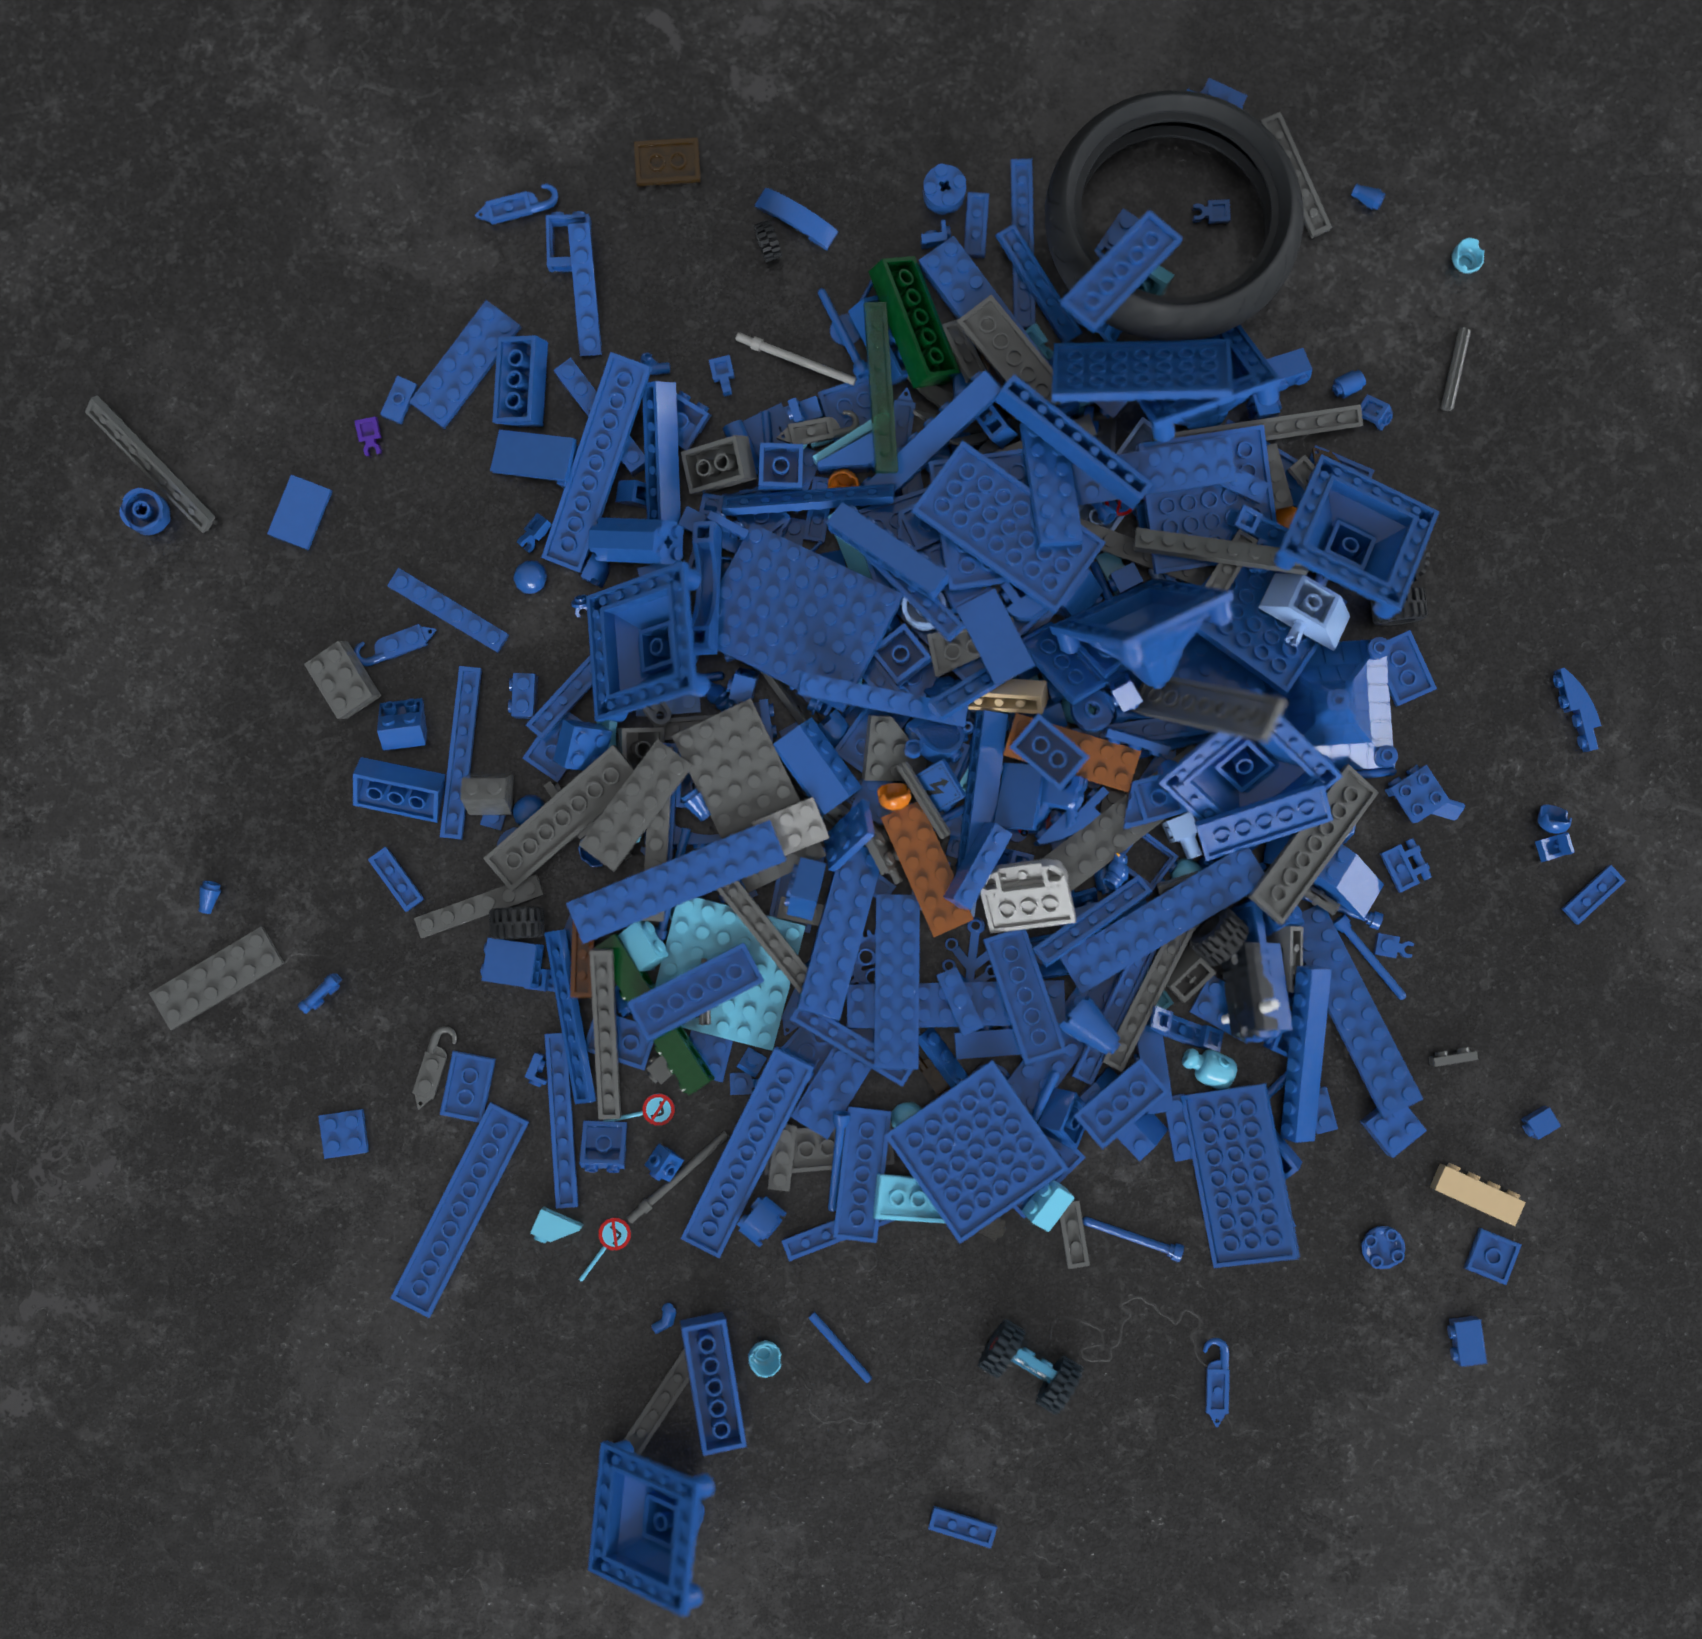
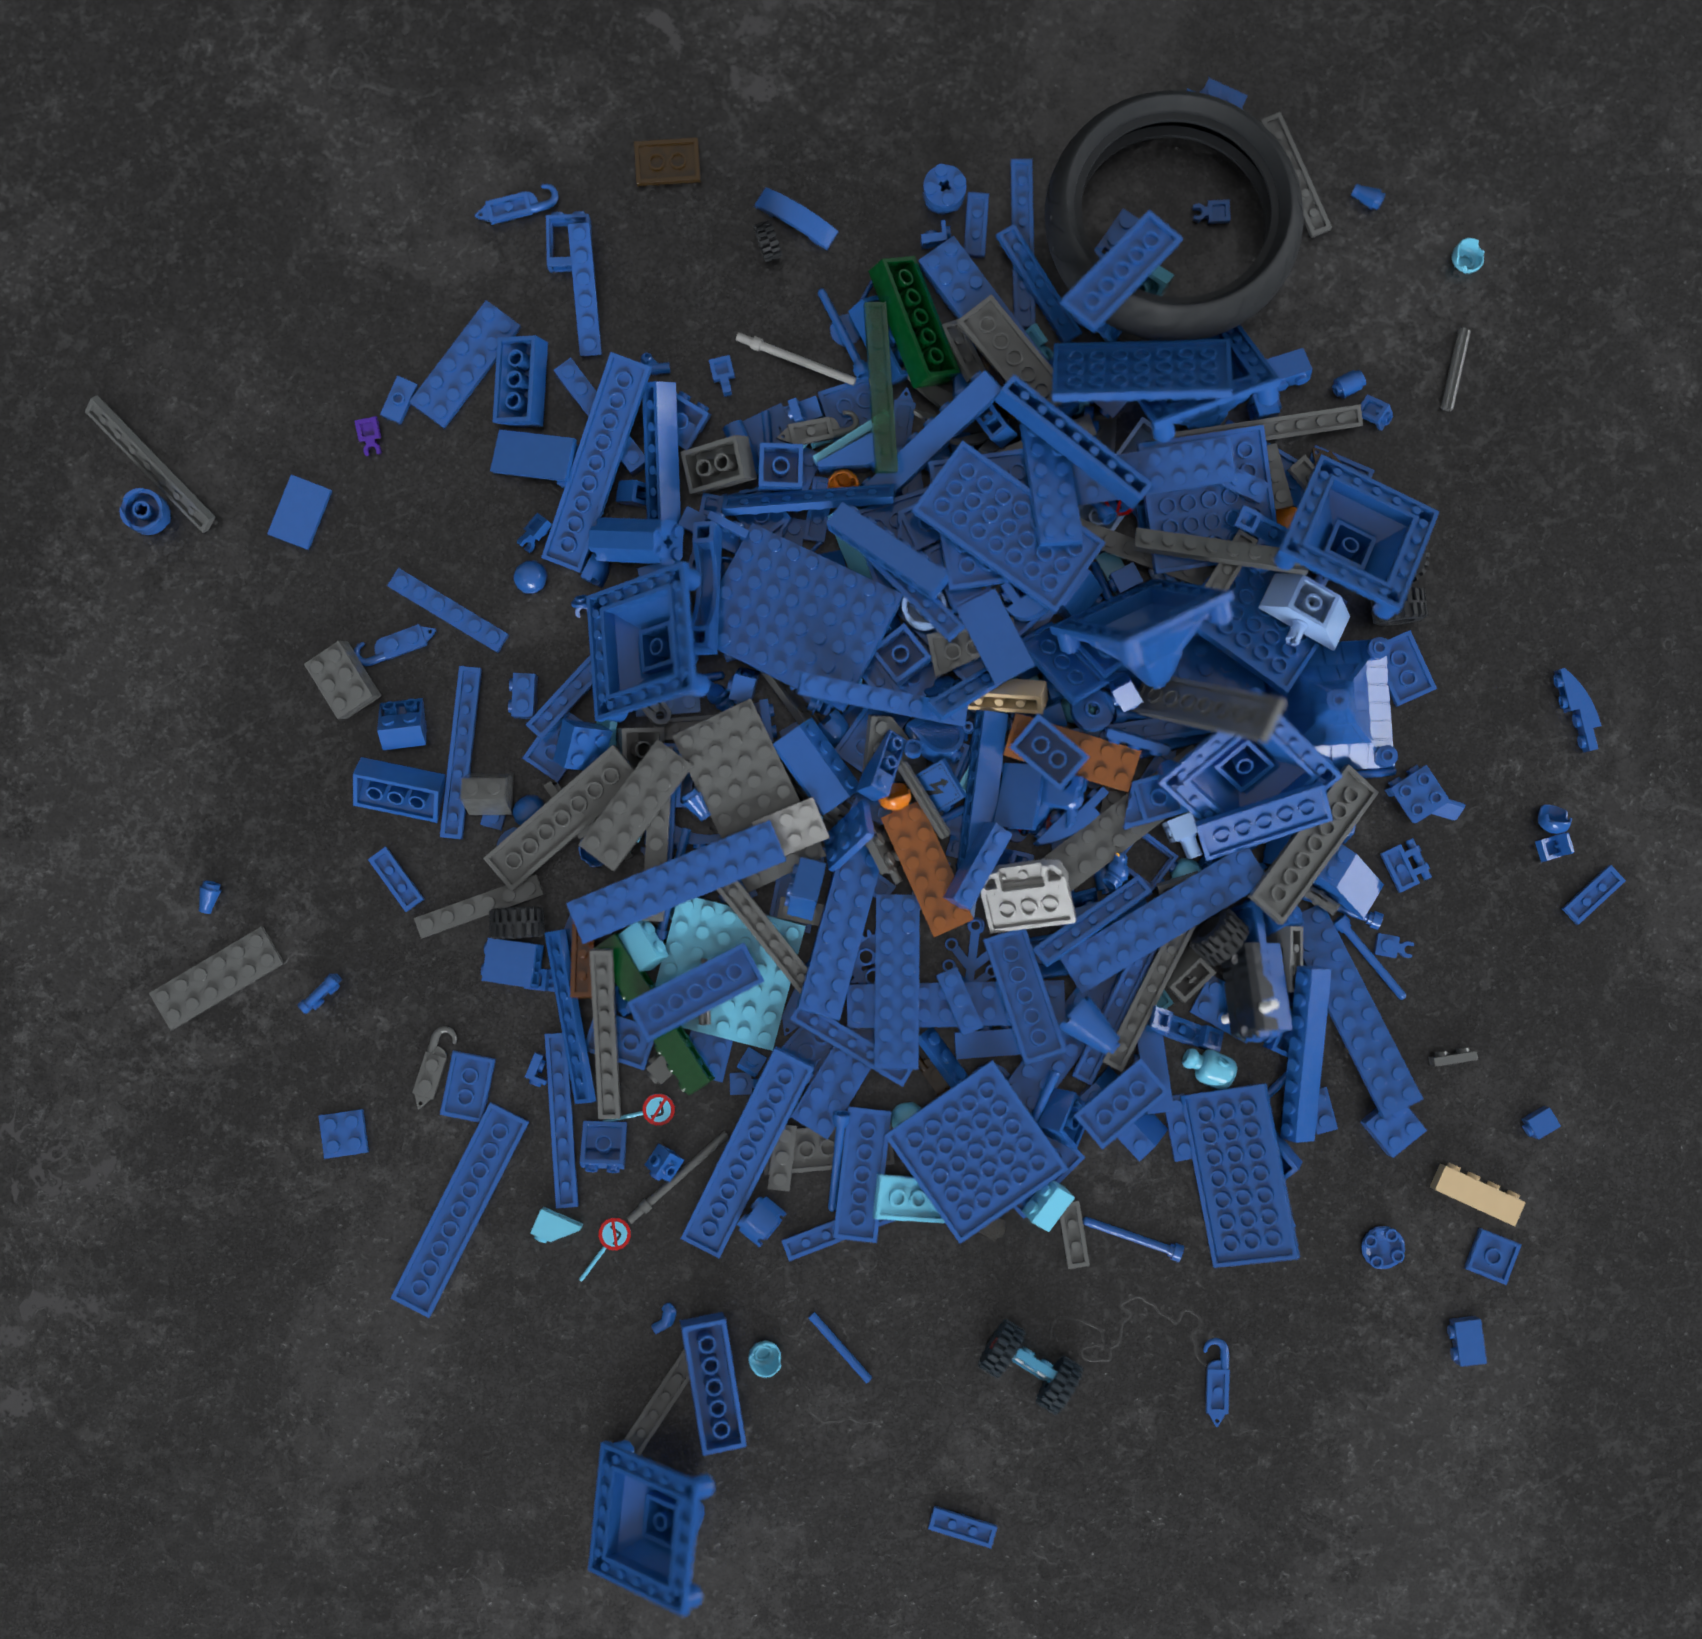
none -> blue slope [857,730,907,801]

